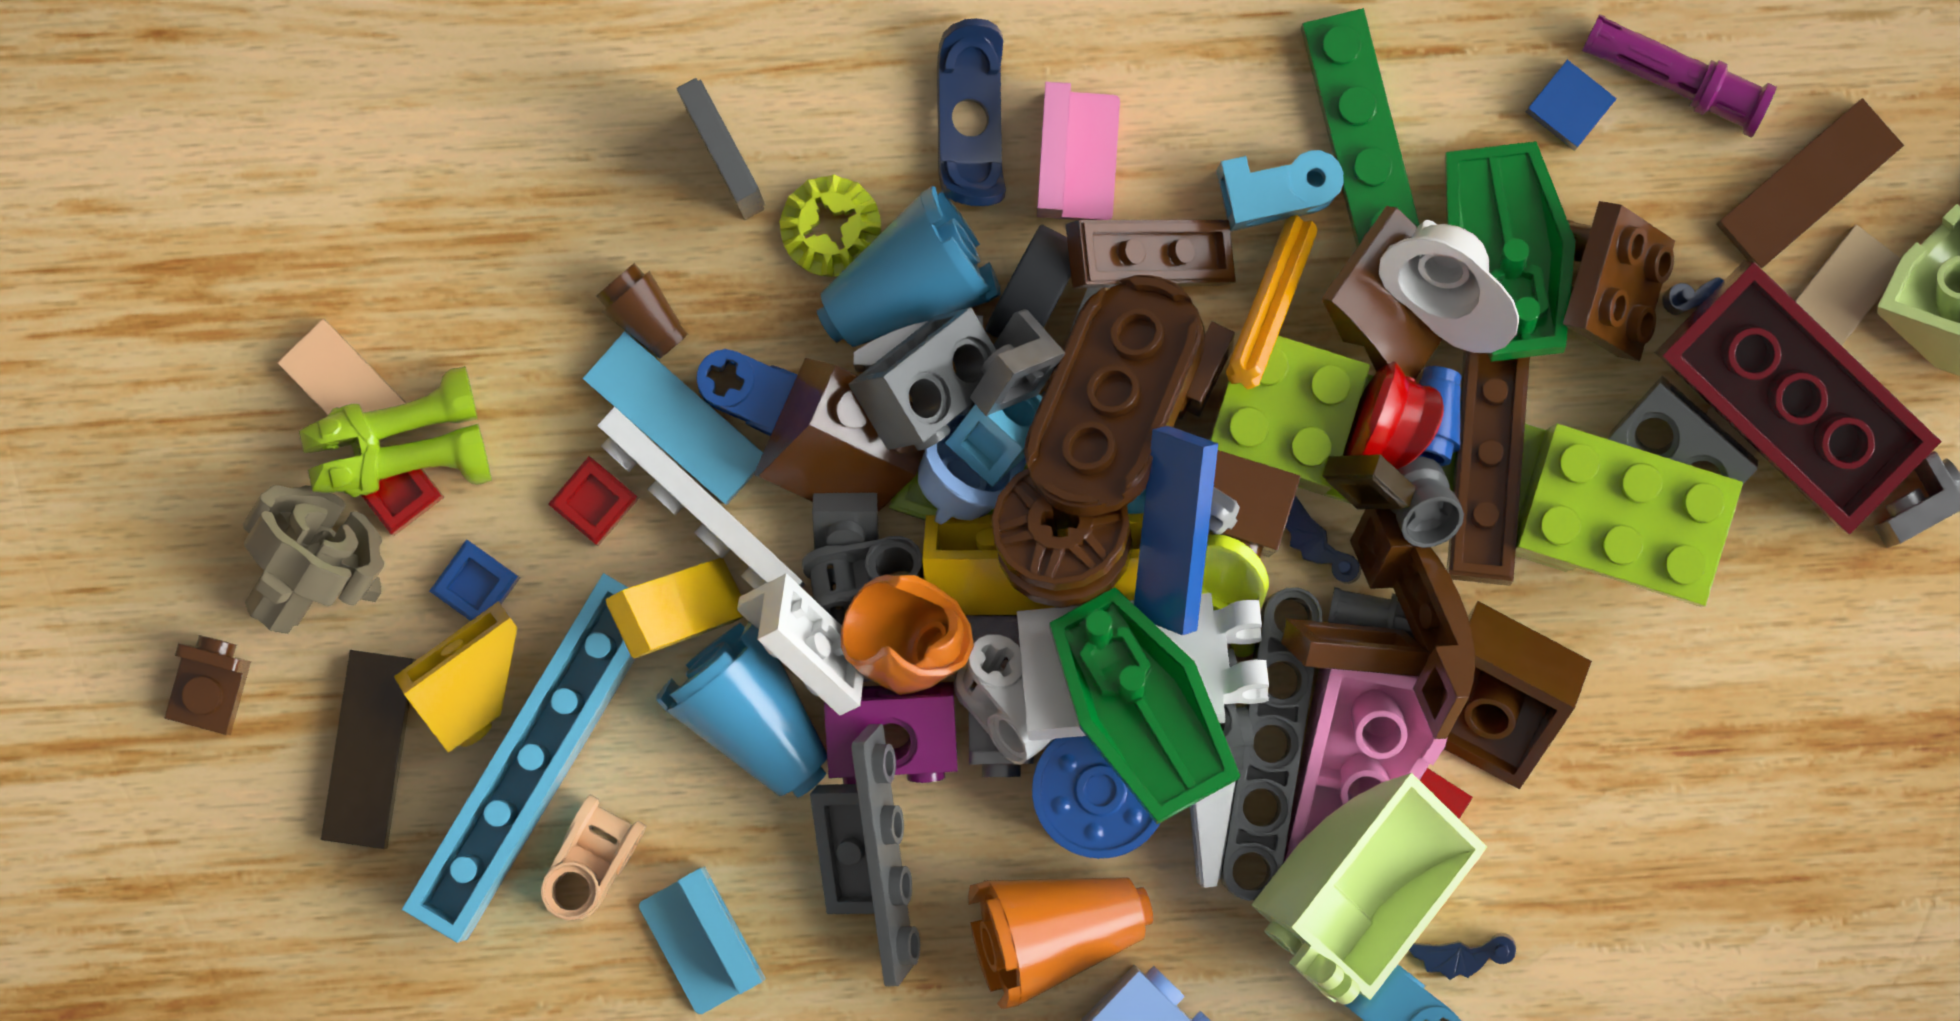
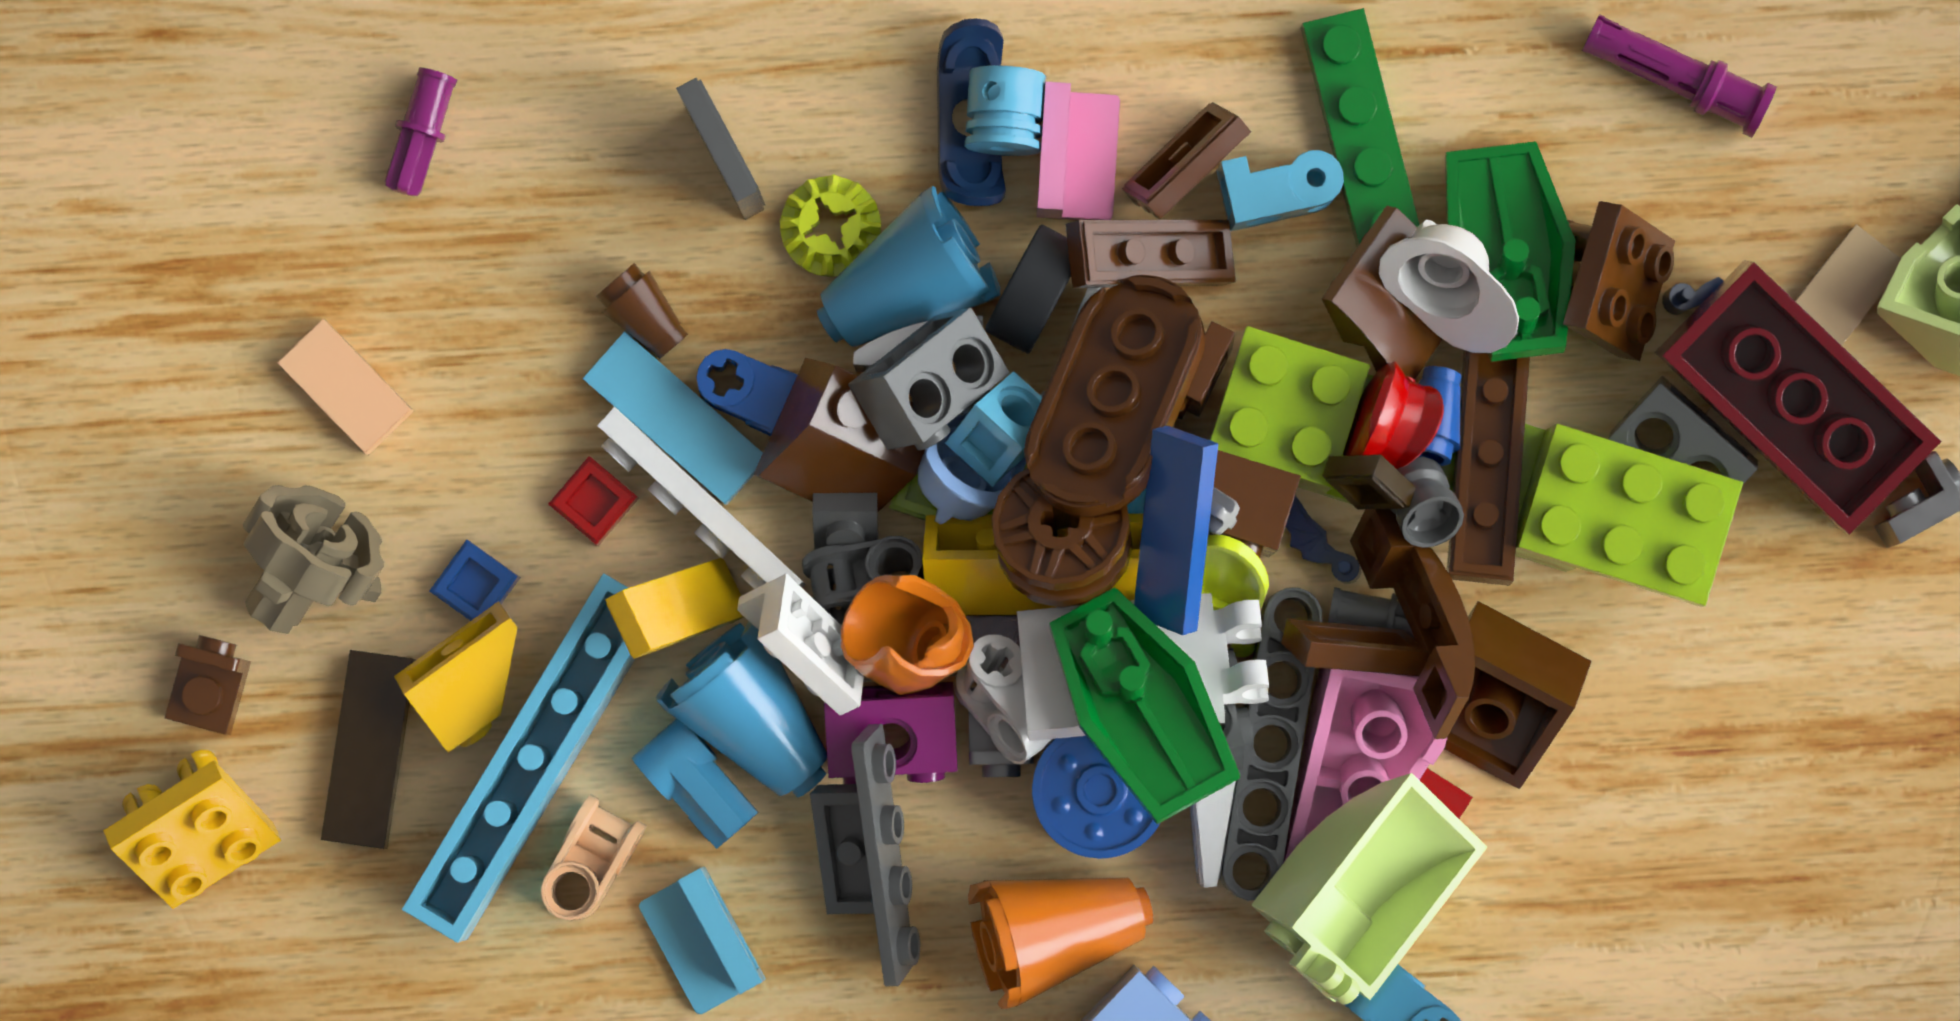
lime piece [299,366,492,497] -> none
red tile [361,468,444,536] -> none
flat silver bracket [970,309,1065,416] -> none
light orange axle [1226,215,1318,389] -> none
dark blue piece [1409,933,1516,980] -> none
blue tile [1525,59,1617,151] -> none
reddish brown tile [1716,98,1904,269] -> none
none -> yellow plate [103,750,281,909]
none -> magenta axle [385,67,457,196]
none -> dark azure piece [632,719,759,849]
none -> medium azure piece [964,66,1046,156]
none -> reddish brown tile [1122,102,1251,220]

